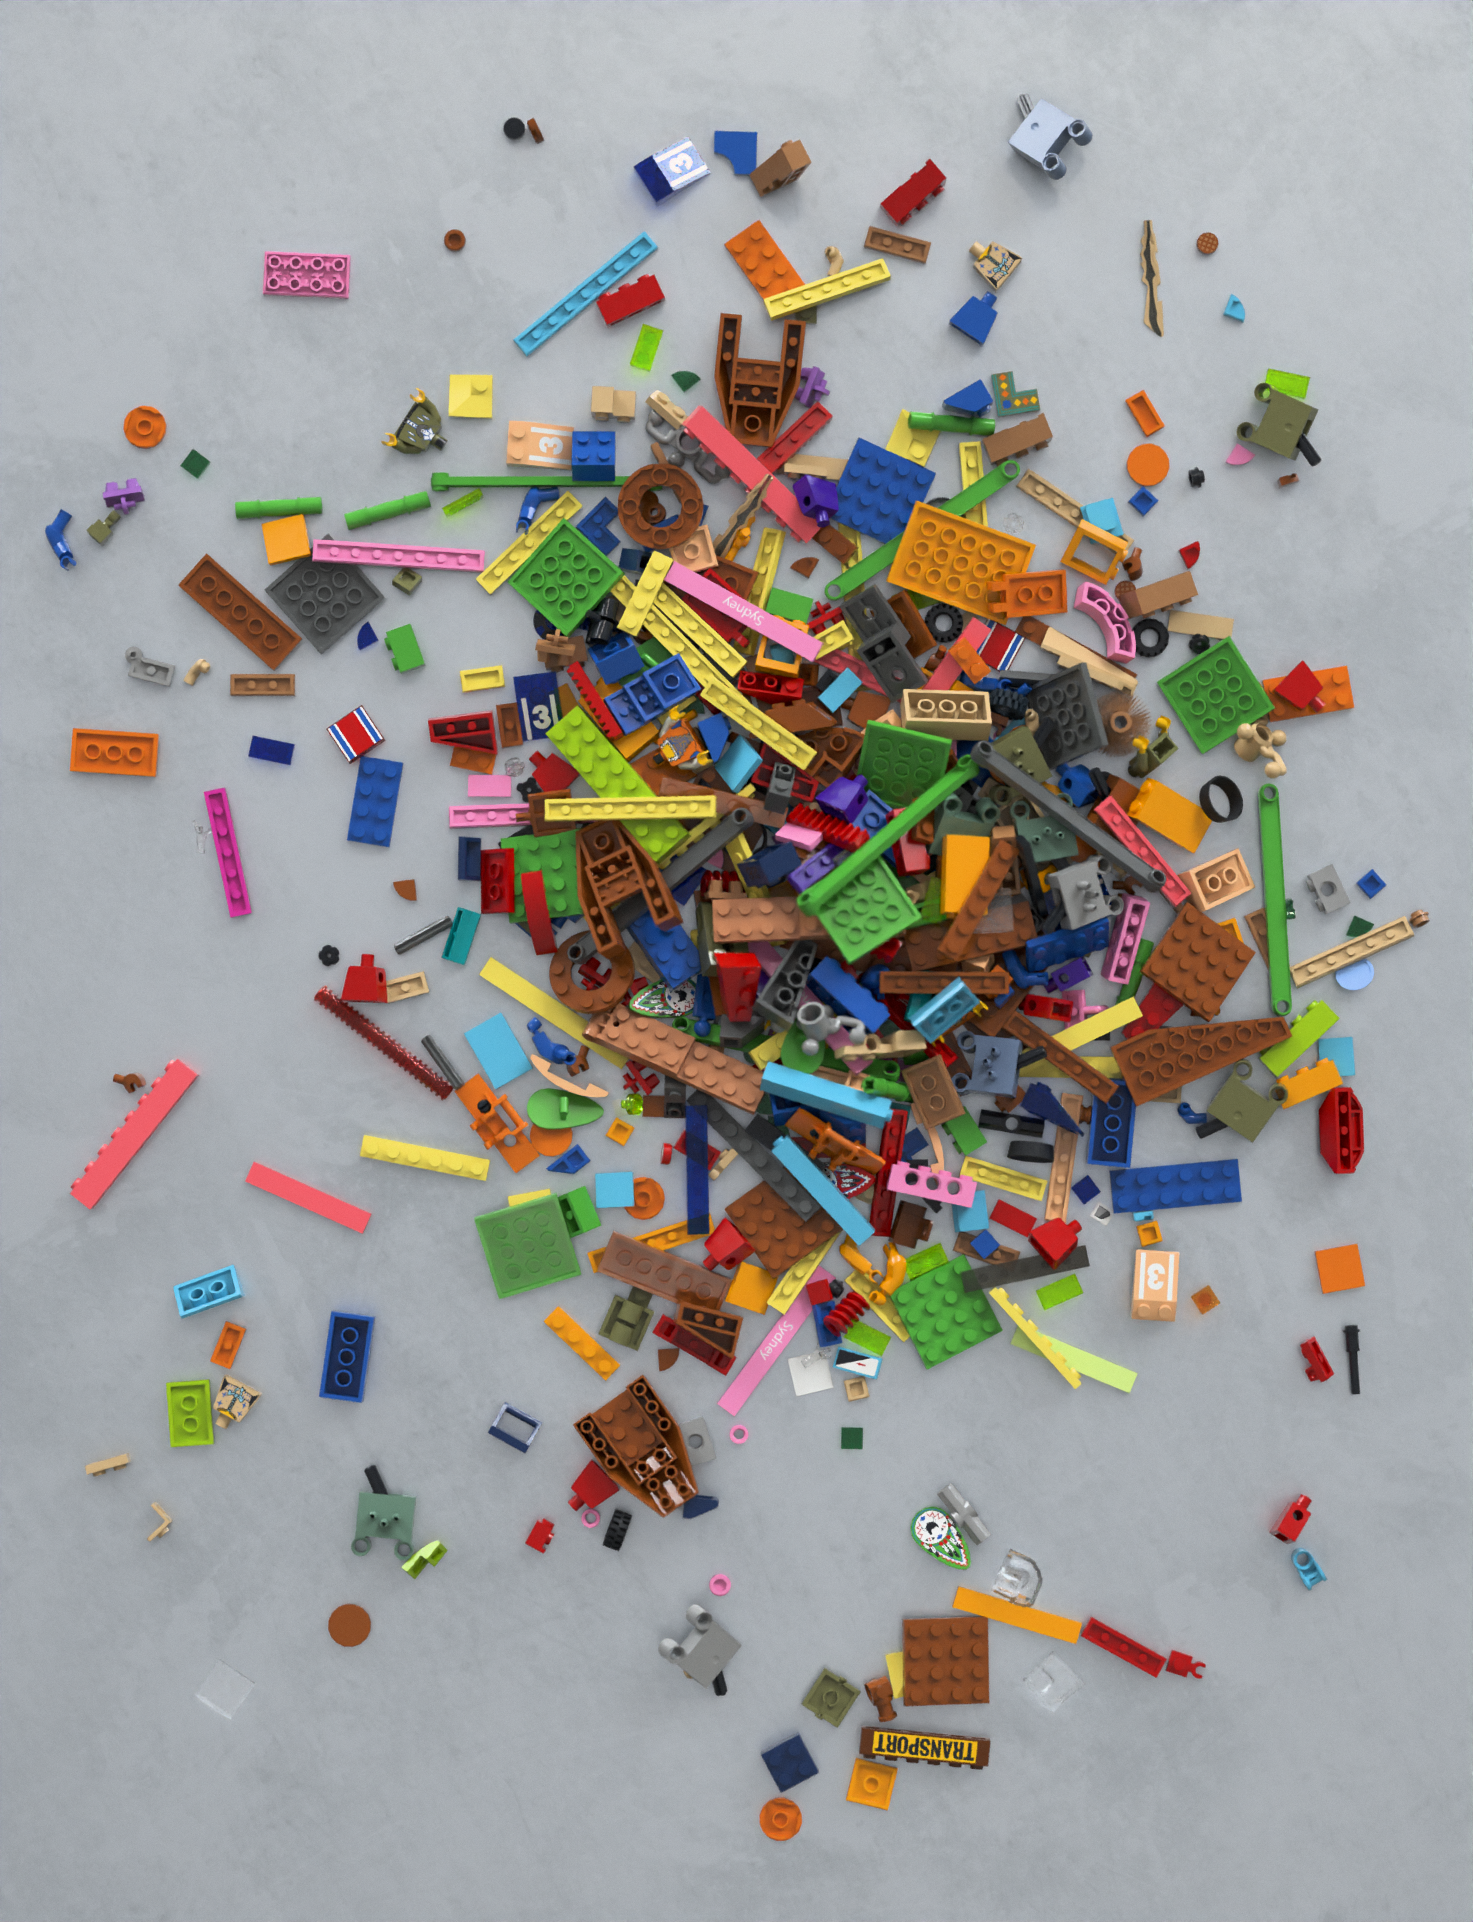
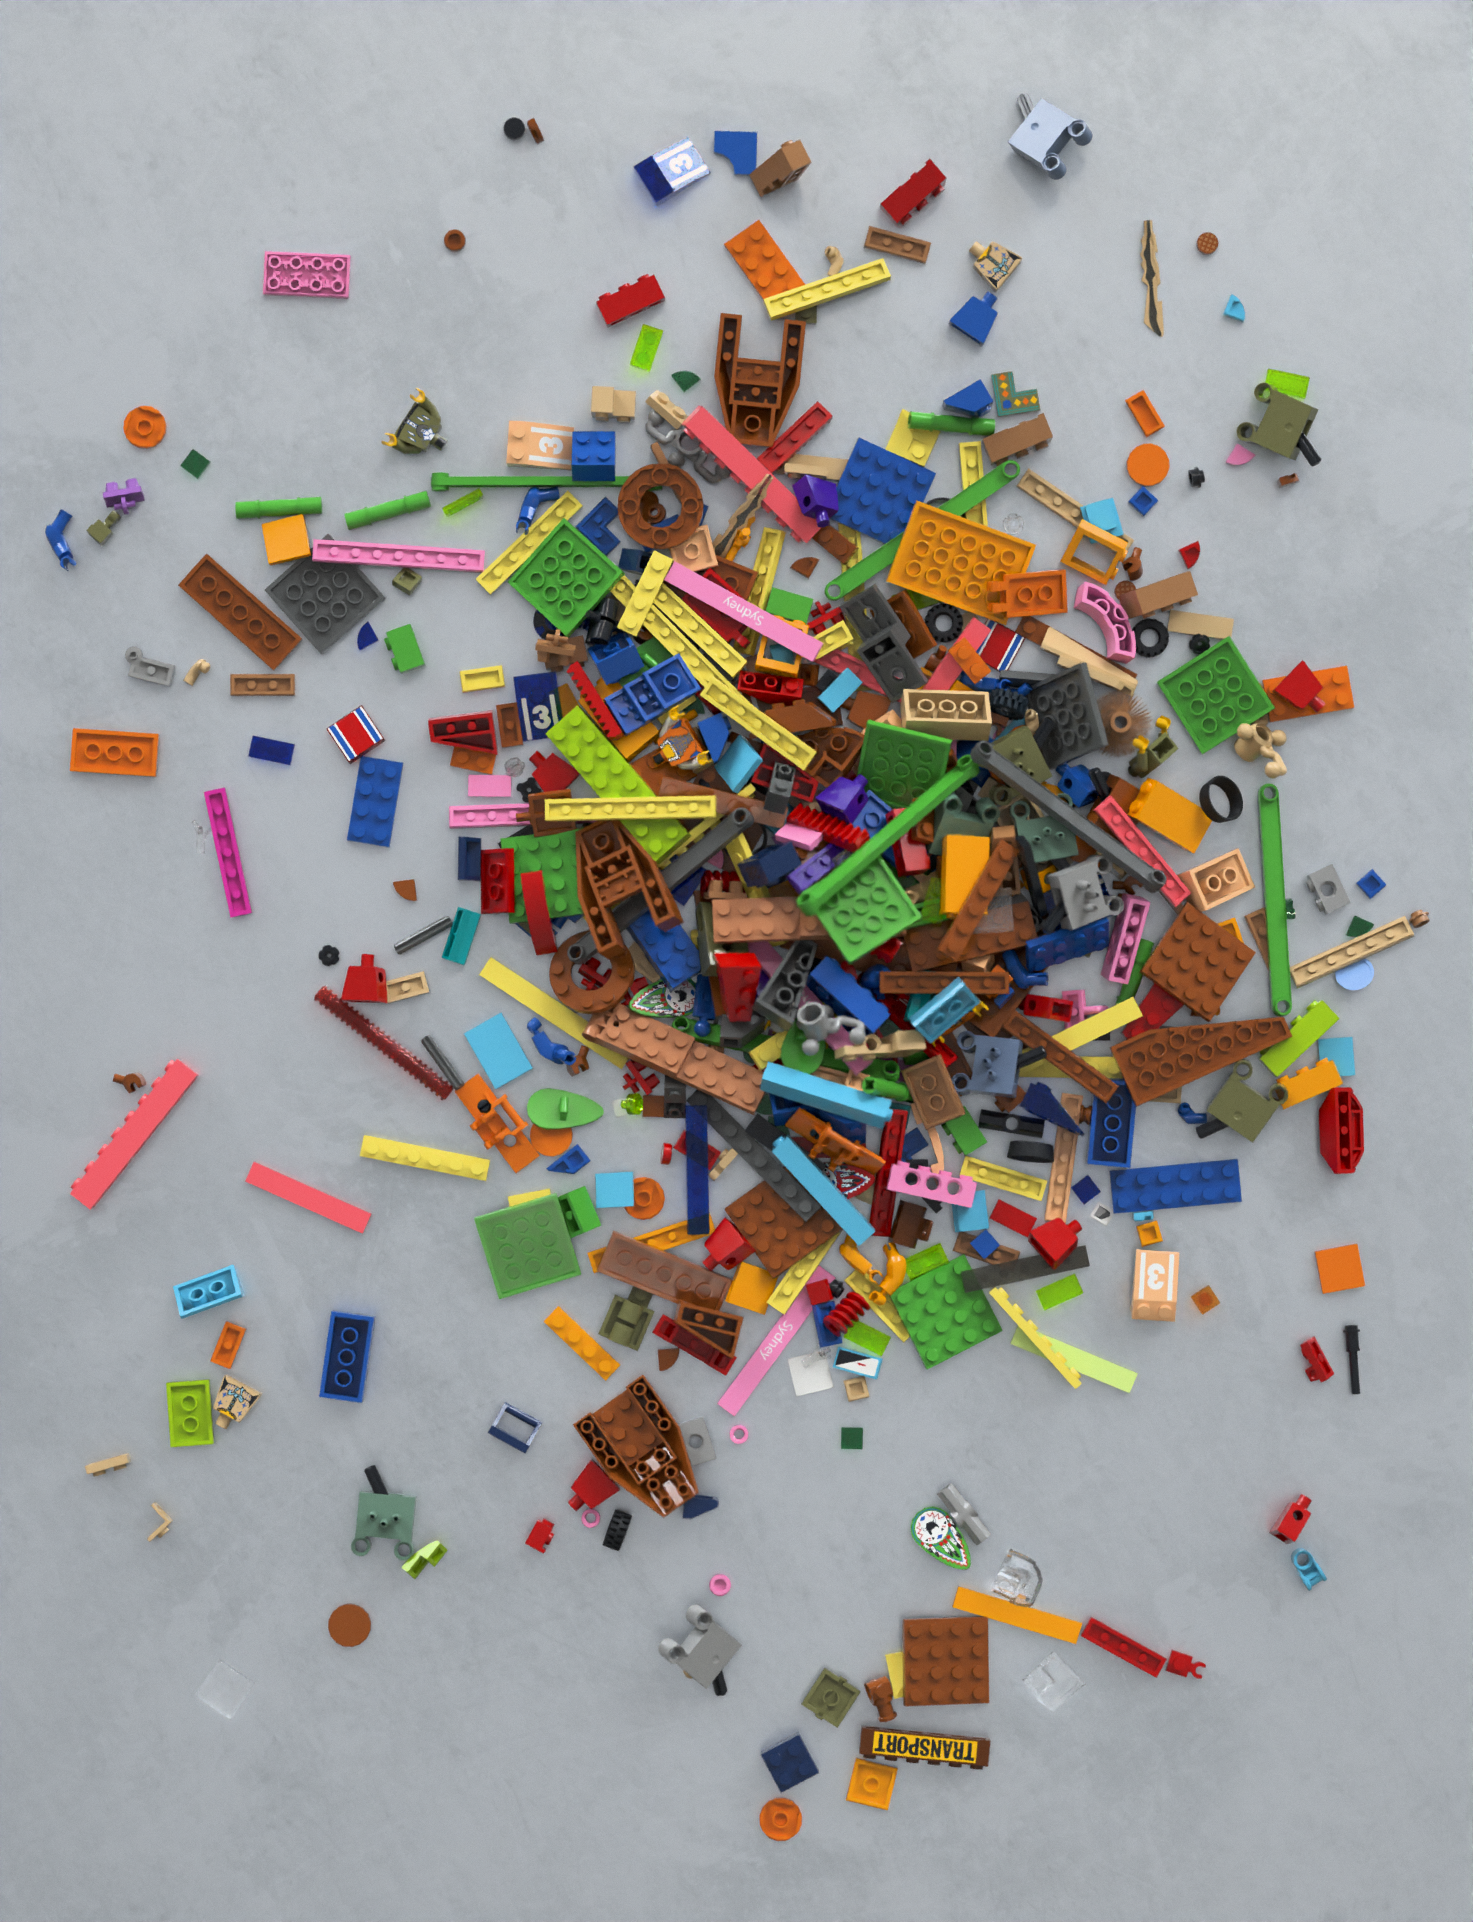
light yellow plate [449,375,493,419] -> none
medium azure tile [513,231,658,357] -> none
light nougat slope [530,1054,609,1097] -> none
light orange tile [605,1117,634,1146] -> none
medium lavender hips [794,366,830,408] -> none
dark purple torso [1044,956,1094,994] -> none

